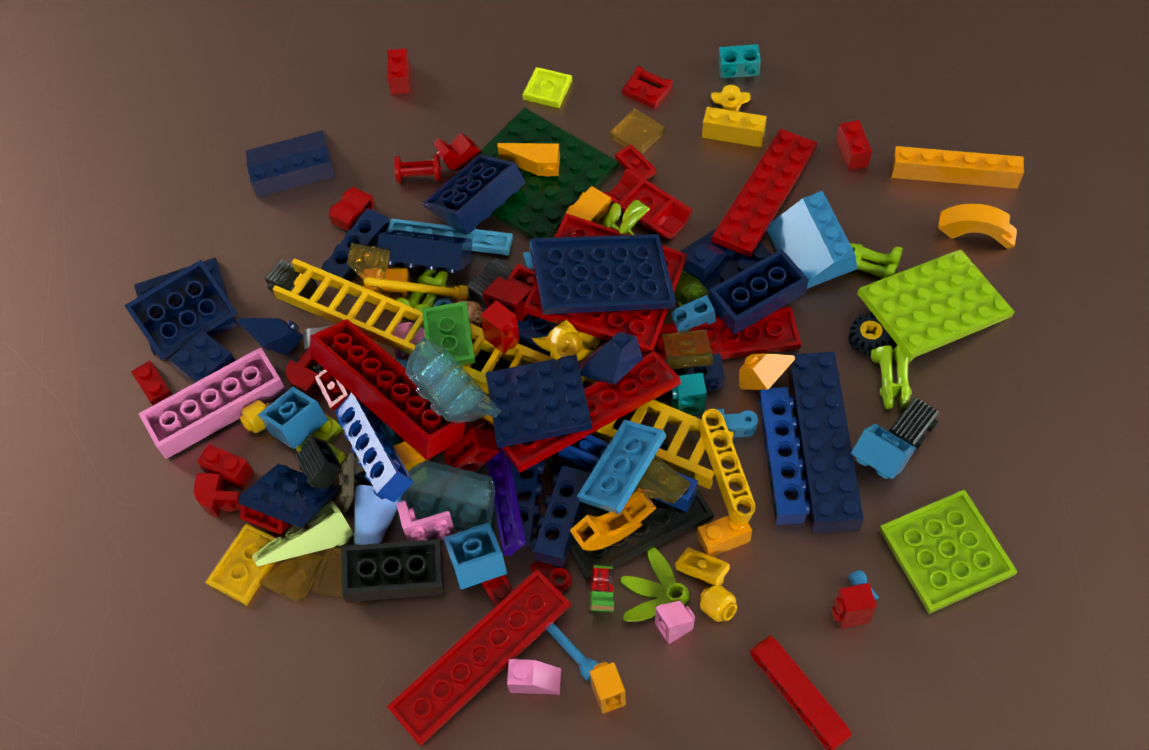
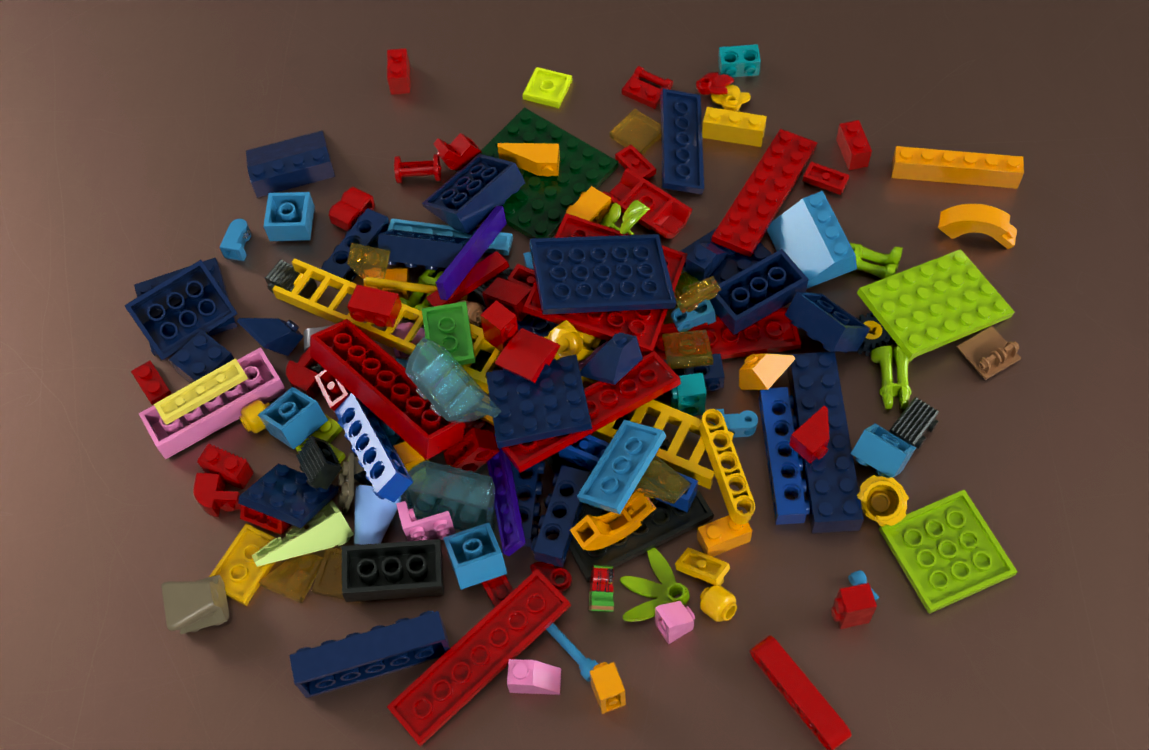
none -> light yellow plate [154,358,248,425]
none -> dark tan piece [162,574,229,635]
none -> dark azure leg [219,219,252,261]
none -> dark azure brick [263,192,315,241]
none -> dark blue brick [289,611,450,698]
none -> red brick [347,285,402,328]
none -> red tile [426,251,510,307]
none -> dark purple tile [436,205,507,301]
none -> red slope [495,328,560,383]
none -> dark blue plate [661,89,704,194]
none -> clear yellow wing [674,276,721,313]
none -> red plate [696,72,734,95]
none -> dark blue brick [785,292,870,353]
none -> red slope [789,405,829,464]
none -> red plate [802,162,850,195]
none -> yellow helmet [857,475,909,527]
none -> medium nougat hinge [956,326,1021,380]

